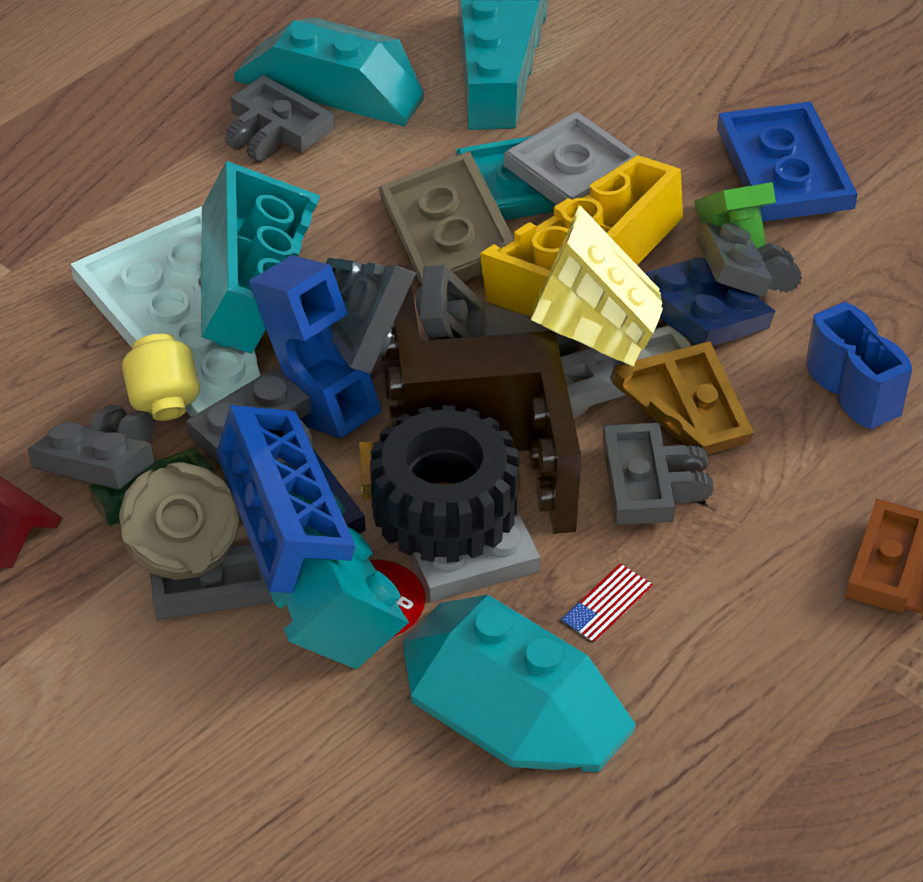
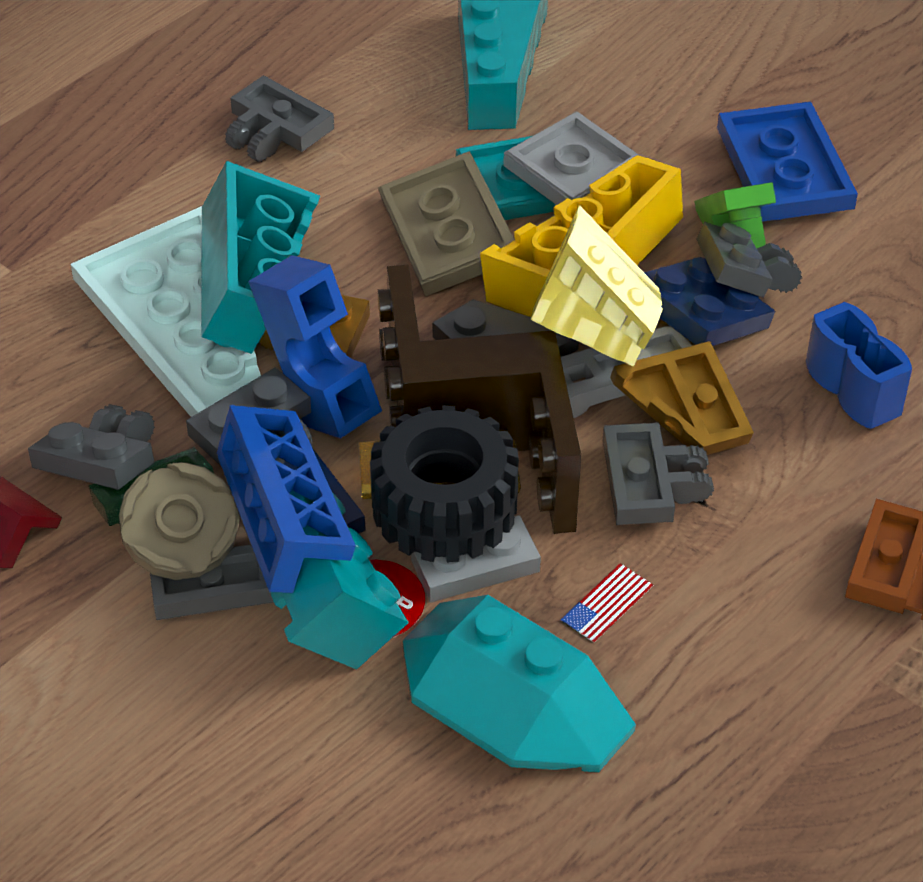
light yellow head [122,333,200,421] -> none
teal wedge [234,18,424,127] -> none
dark grey wing [326,258,416,374] -> none
dark grey wing [416,265,486,340] -> none

